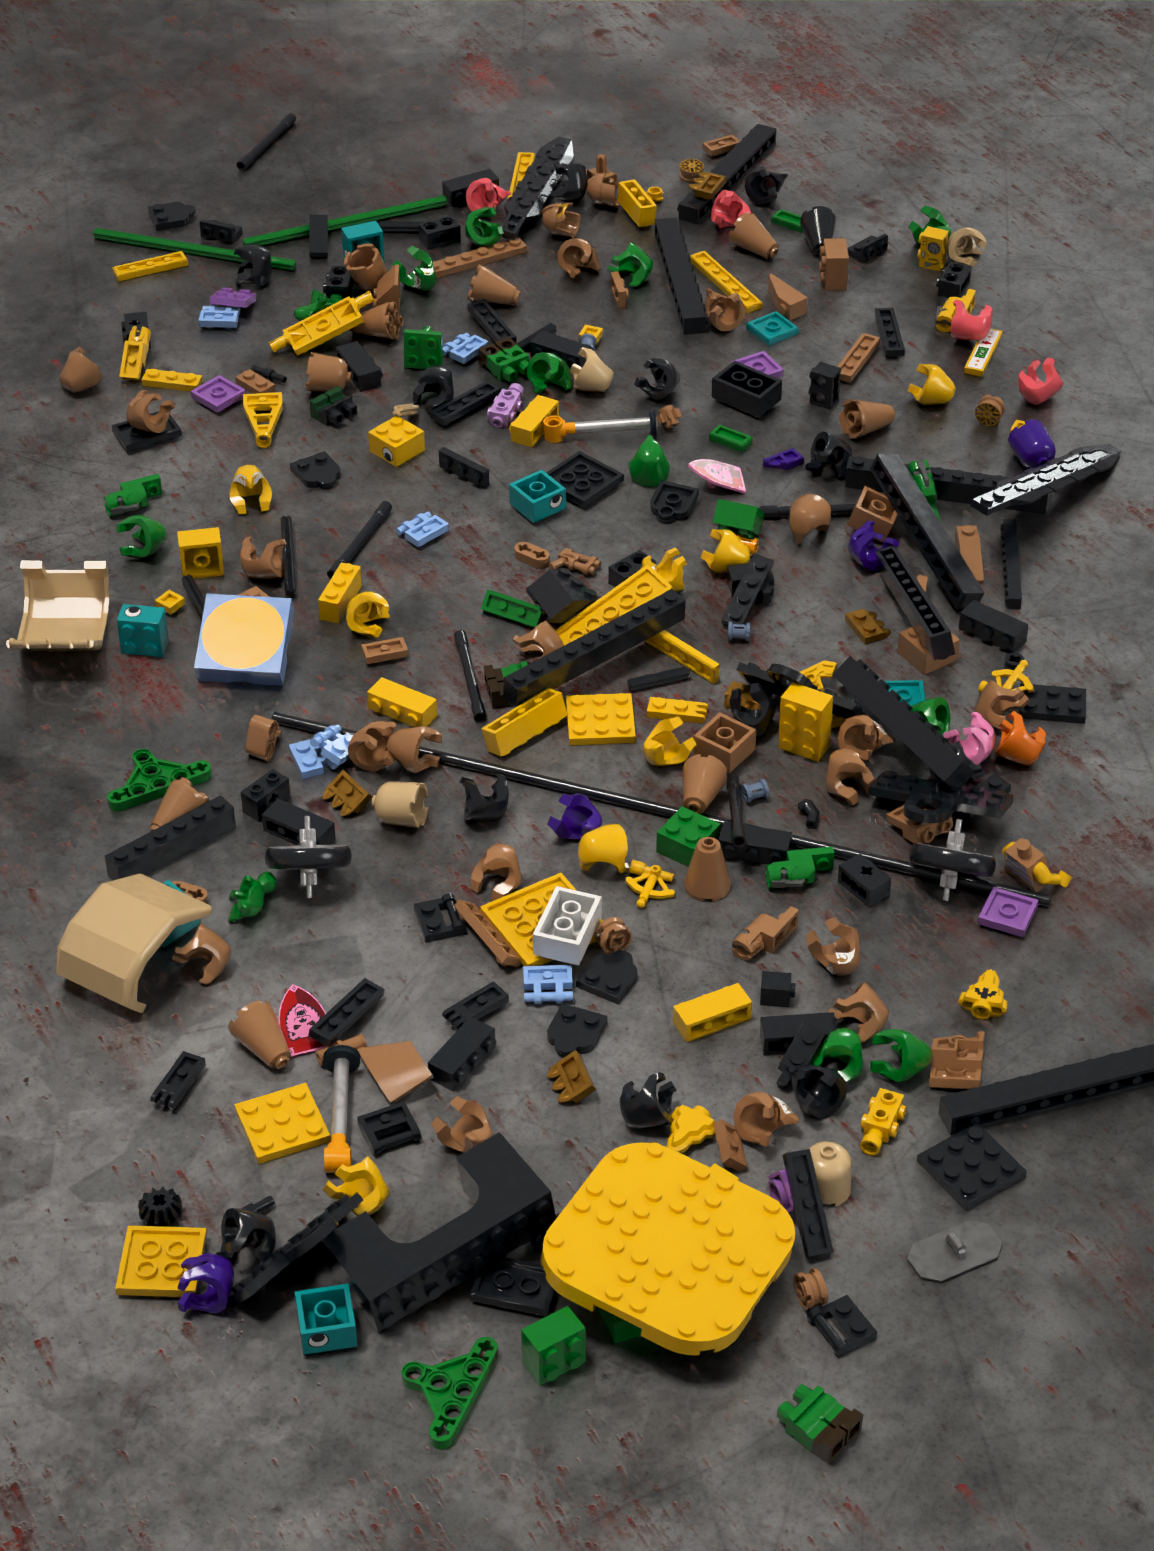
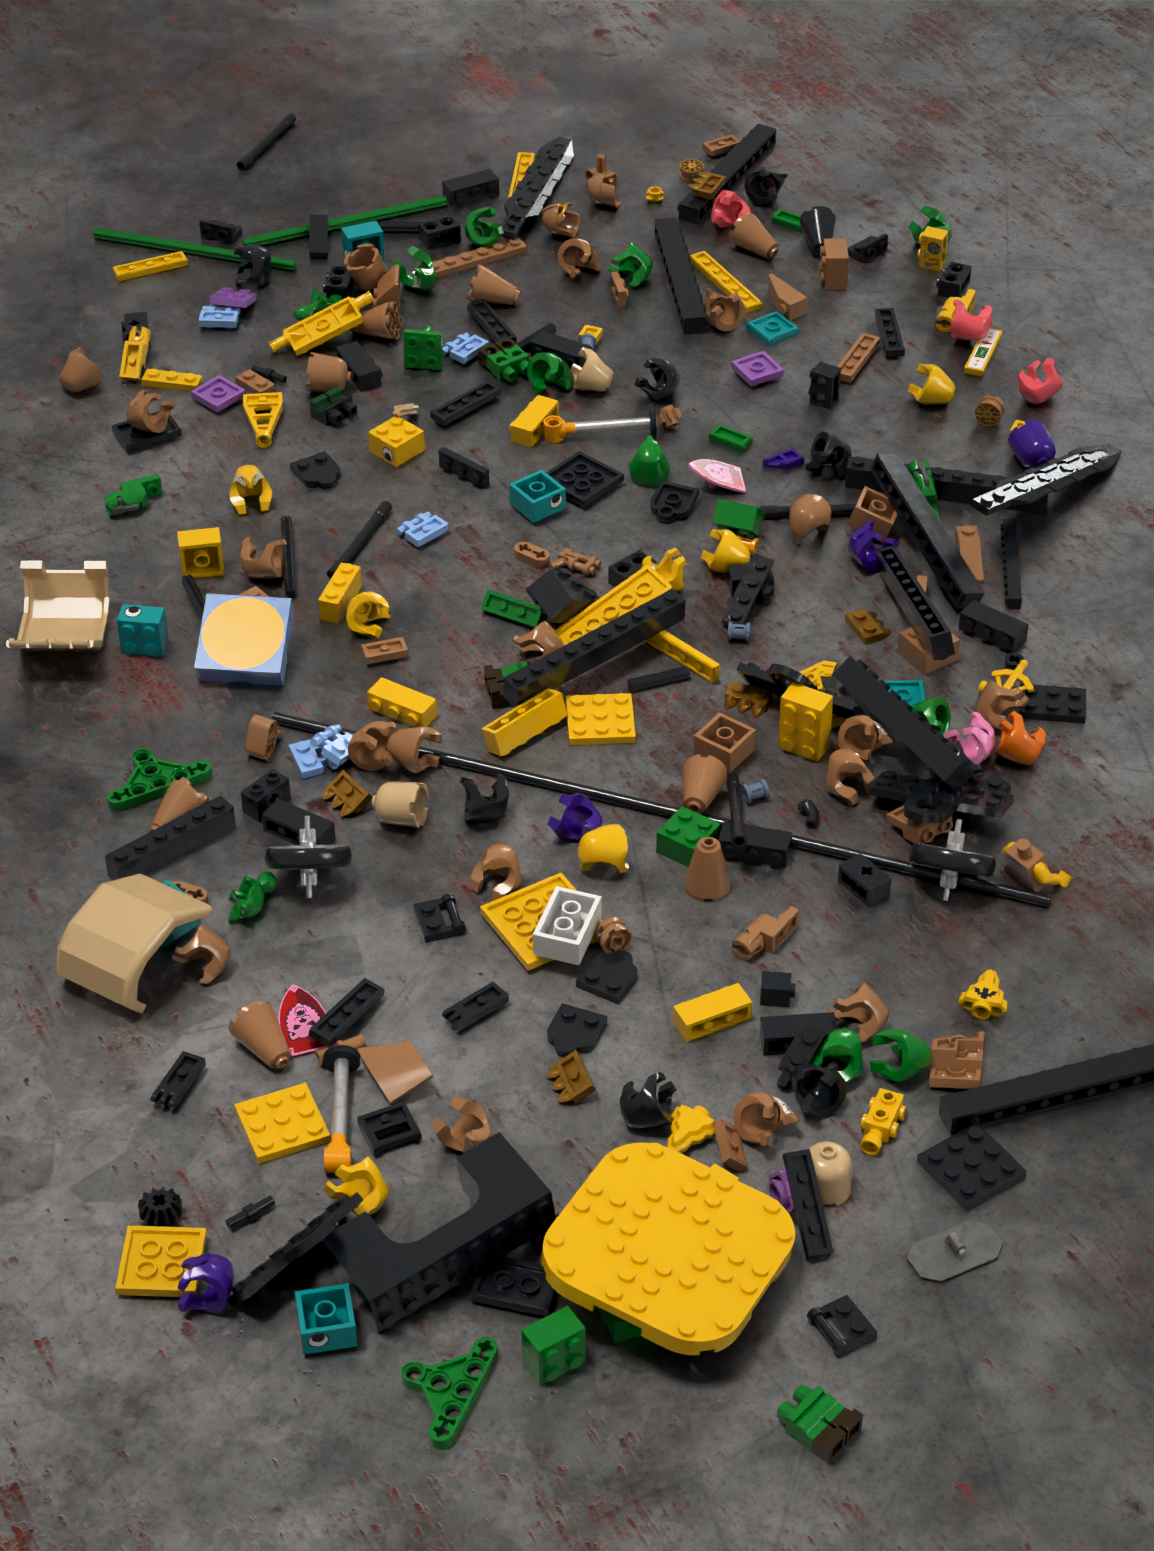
green piece [116,515,167,559] -> none
black plate [148,202,196,231] -> none
yellow plate [155,590,185,615] -> none
black piece [216,1208,276,1264] -> none
black piece [412,365,454,413] -> none
black brick [428,1016,496,1091] -> none
black piece [454,630,487,723] -> none
medium nougat plate [454,900,521,968] -> none
coral piece [466,178,511,212] -> none
lavender brick [487,383,524,428] -> none
light blue plate [523,965,573,1005] -> none
black piece [550,161,588,202] -> none
yellow brick [617,179,657,227] -> none
yellow piece [625,859,675,908] -> none
yellow piece [642,716,697,766] -> none
yellow hinge [647,697,709,724] -> none
black brick [712,361,782,418] -> none
black piece [729,683,777,739] -> none
green plate [765,846,834,889] -> none
medium nougat wheel [793,1268,828,1310] -> none
medium nougat piece [805,917,860,977] -> none
medium nougat cone [839,399,896,439] -> none
tan piece [947,227,987,268] -> none
medium lavender plate [978,887,1039,937] -> none

